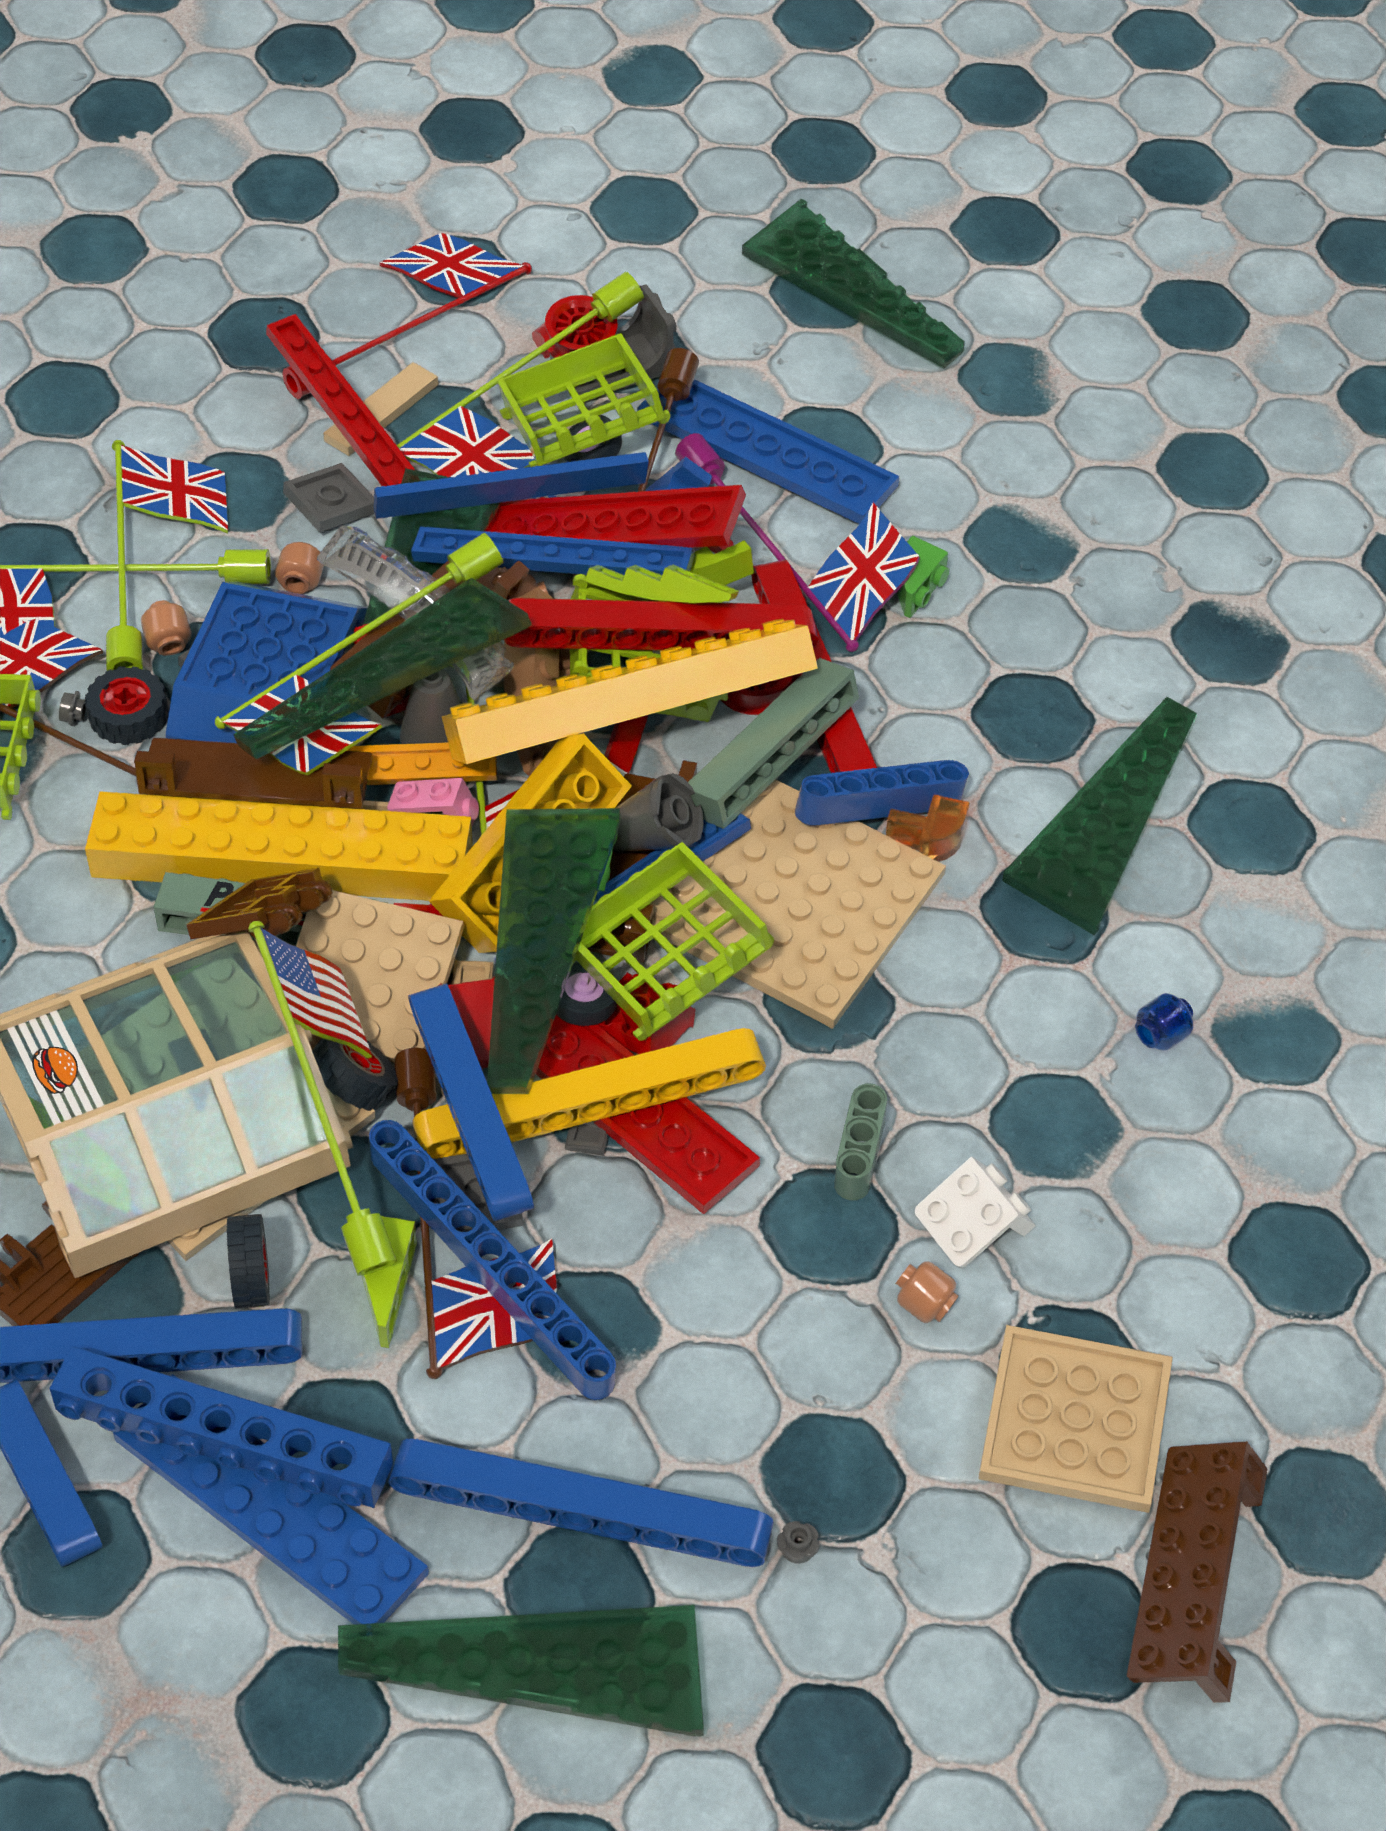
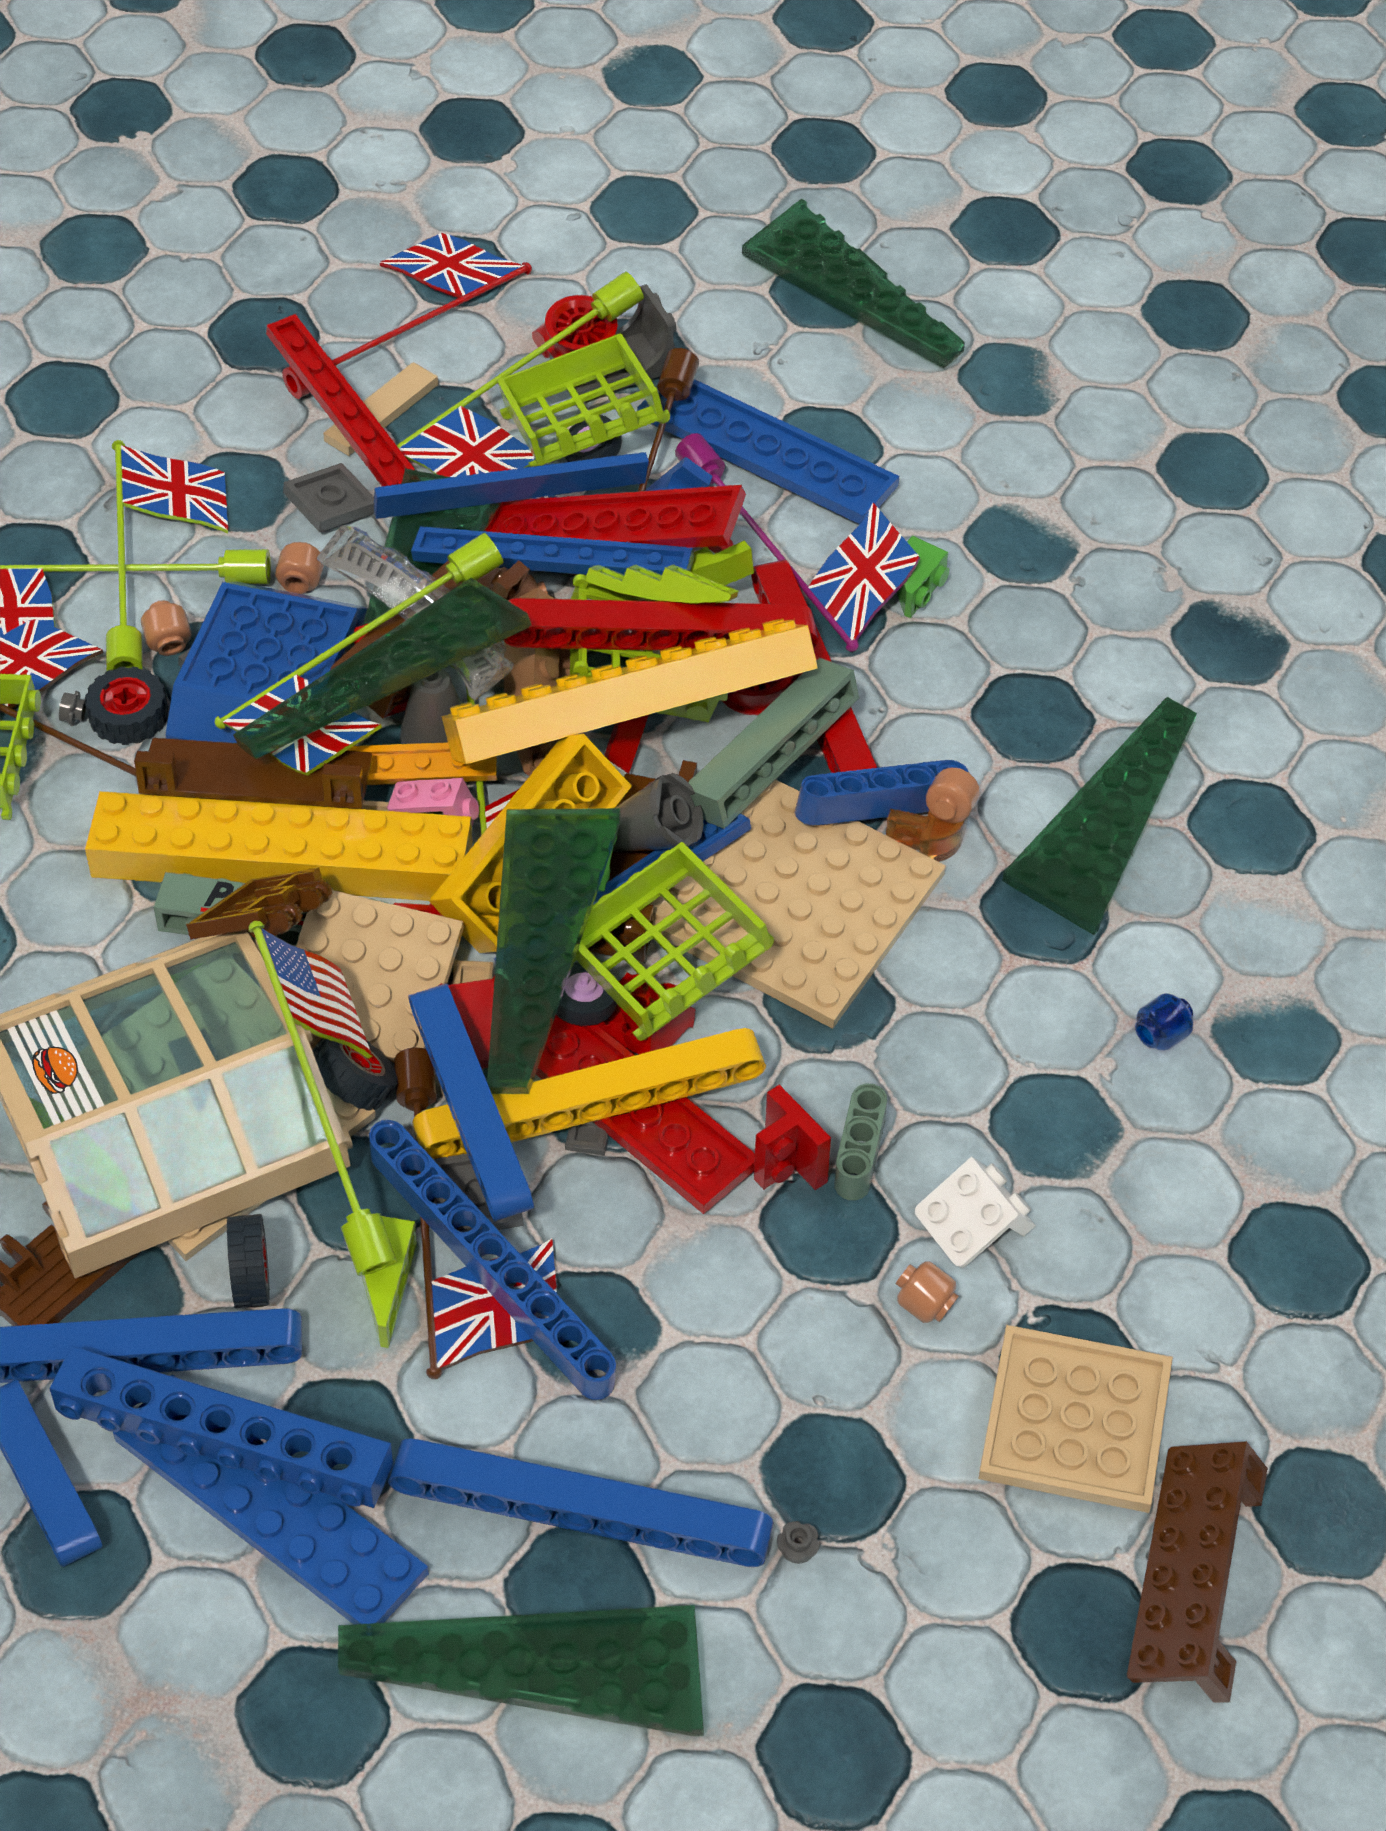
none -> red bracket [754,1084,831,1190]
none -> nougat head [926,767,980,823]

